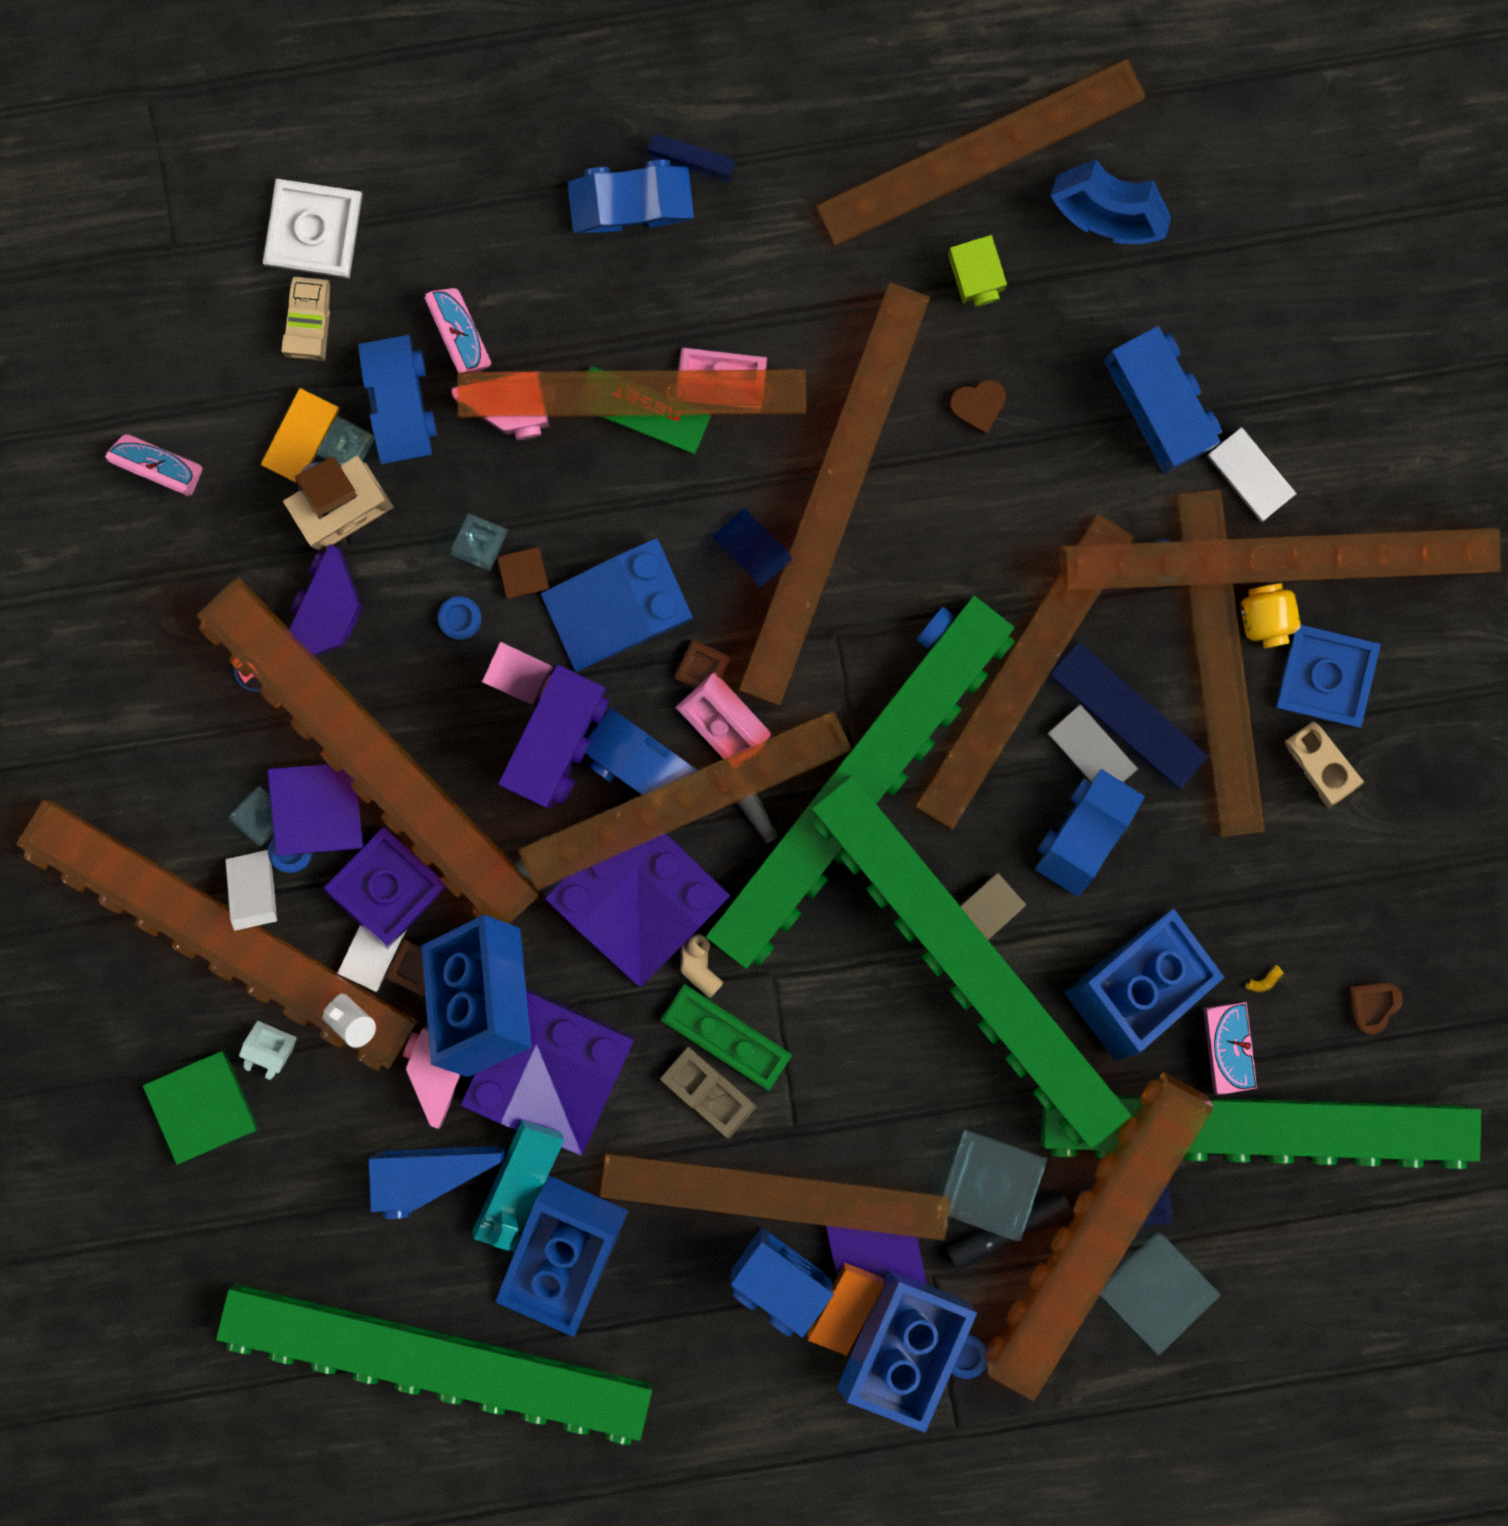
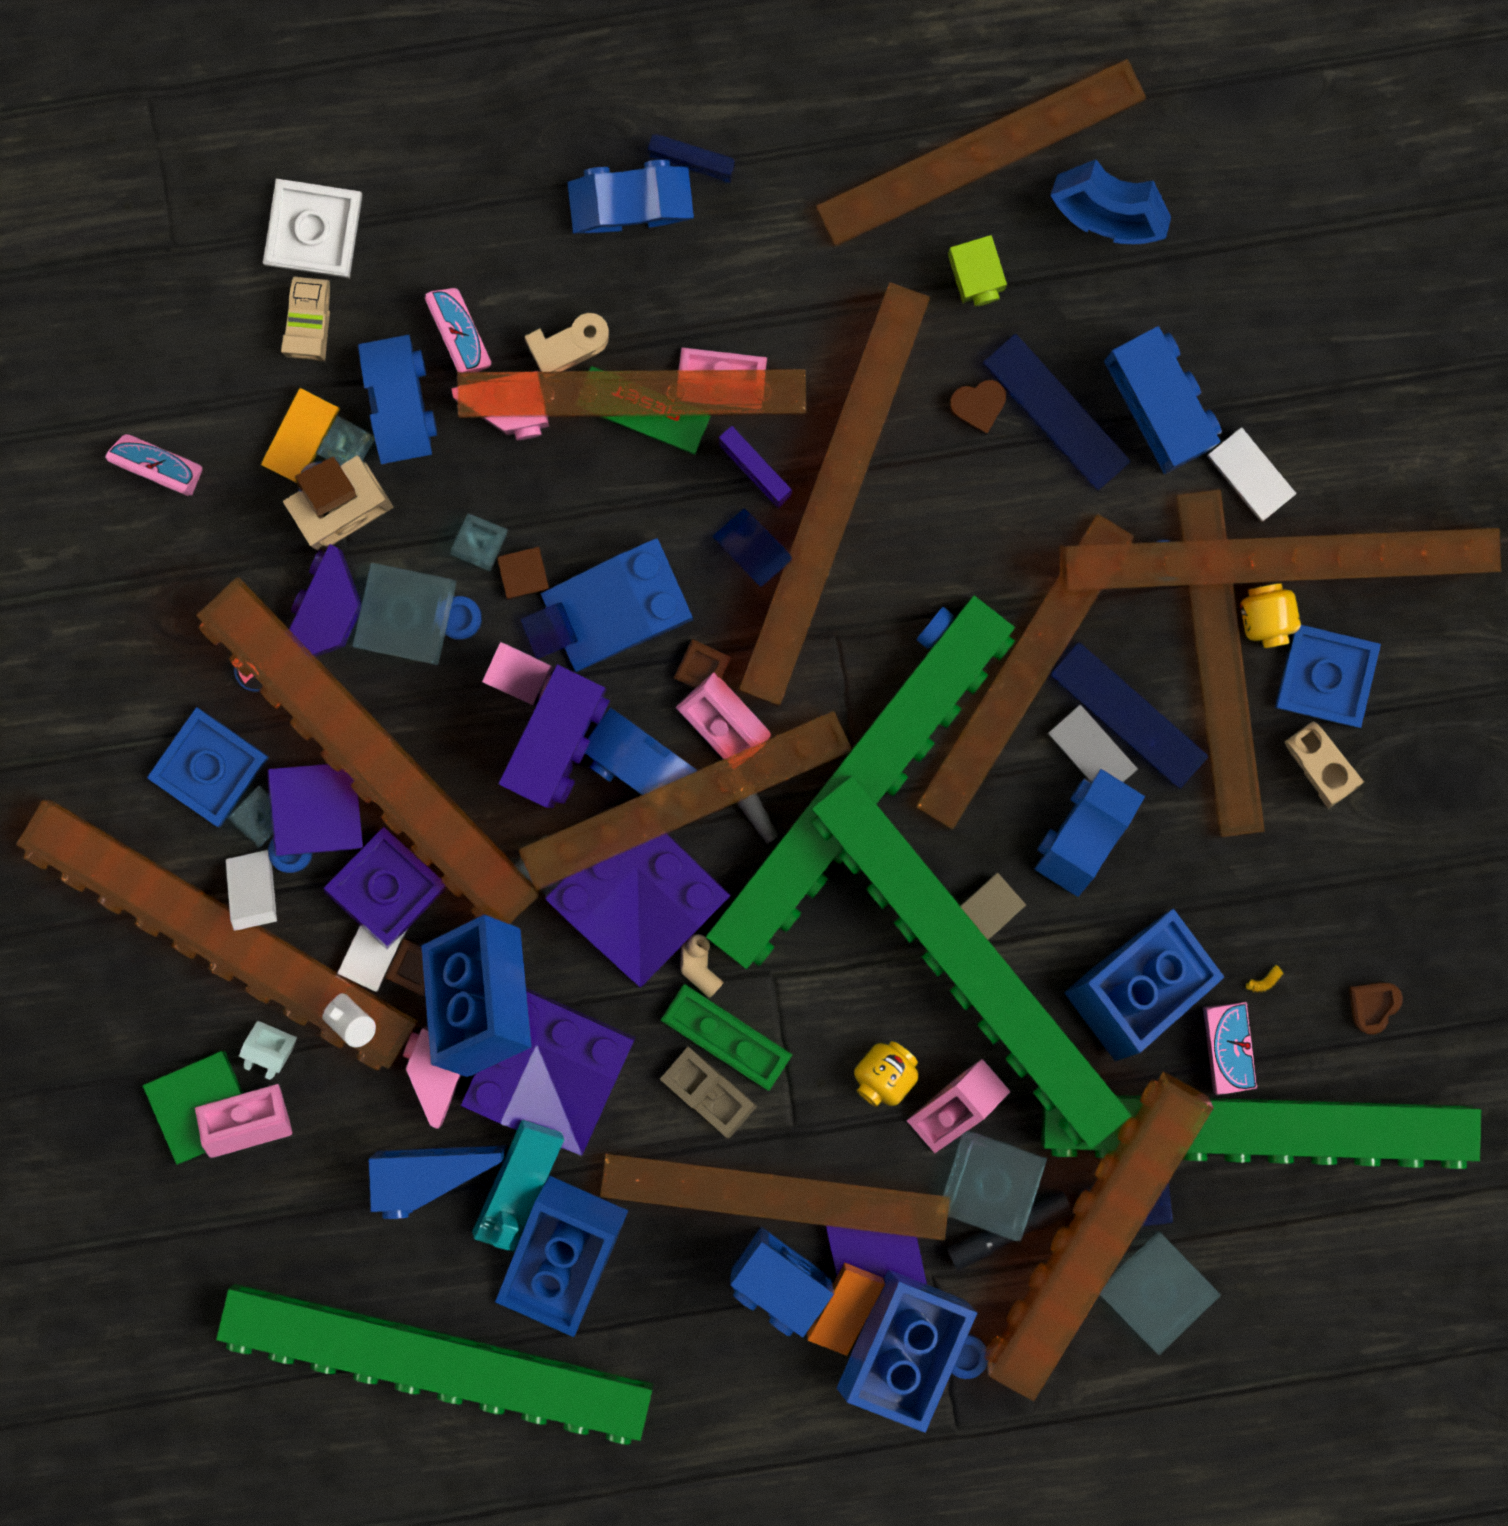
none -> blue tile [147,707,269,827]
none -> bright pink slope [195,1084,292,1158]
none -> clear light blue tile [353,563,457,665]
none -> clear blue tile [521,602,578,659]
none -> tan leg [525,313,609,380]
none -> dark purple tile [719,426,792,509]
none -> yellow head [854,1041,918,1107]
none -> bright pink slope [907,1059,1010,1153]
none -> clear blue tile [983,333,1131,491]

